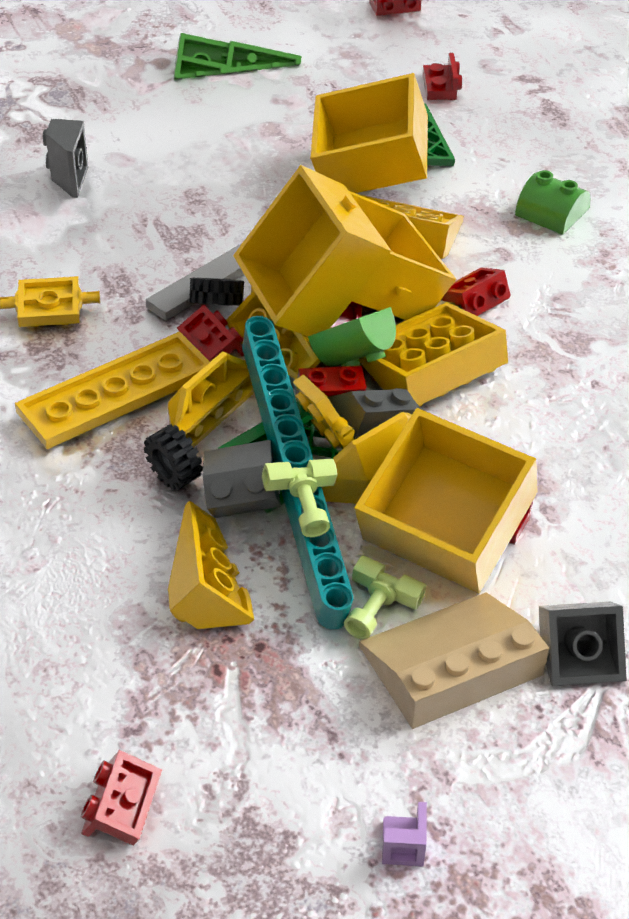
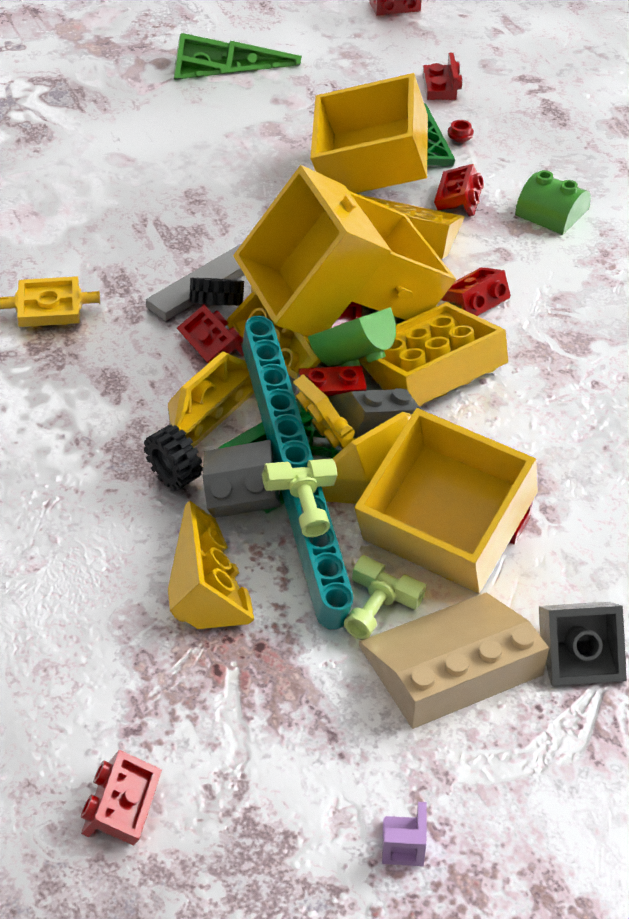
yellow plate [15,331,210,449] -> none
dark grey slope [43,119,89,198] -> none
none -> red bracket [434,164,484,217]
none -> red plate [448,120,474,143]

